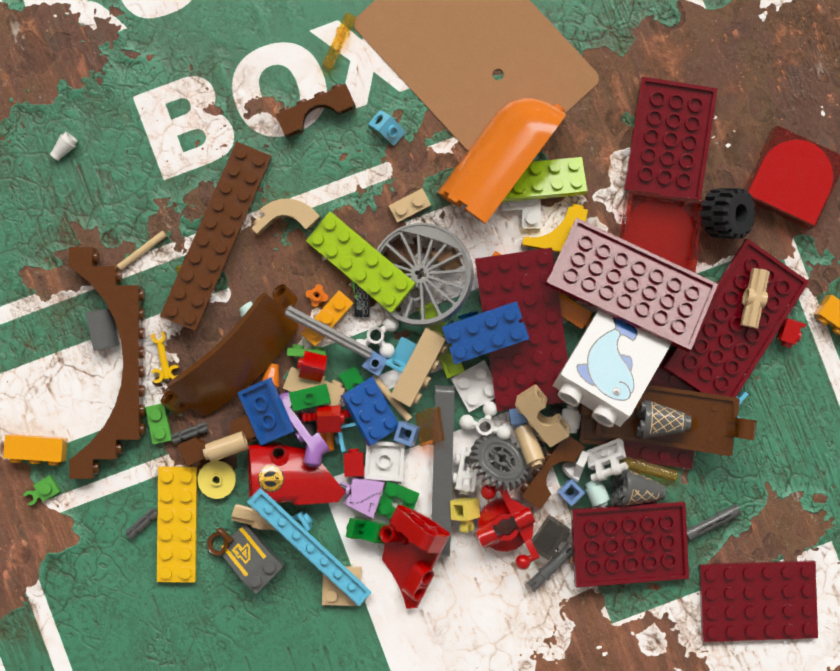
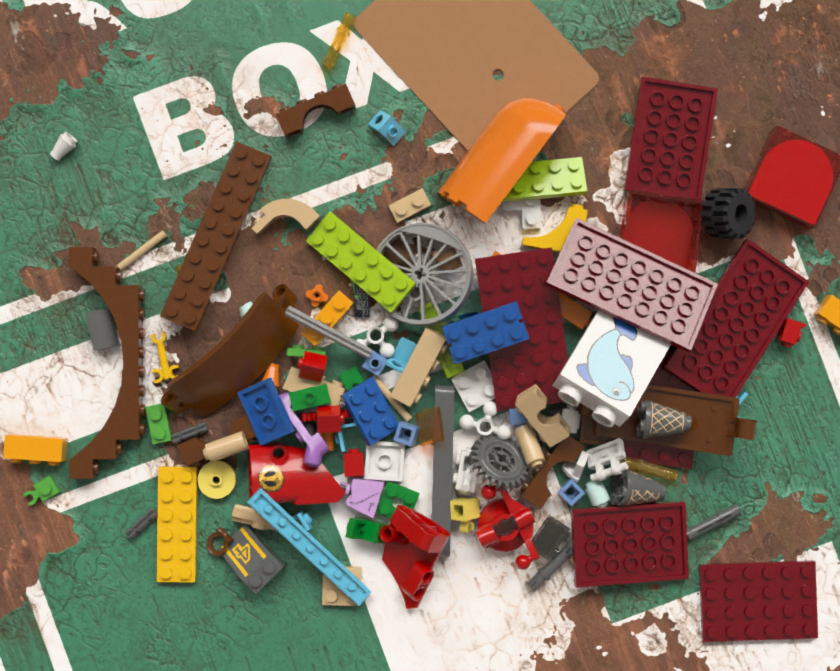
tan piece [740,268,770,329] -> none

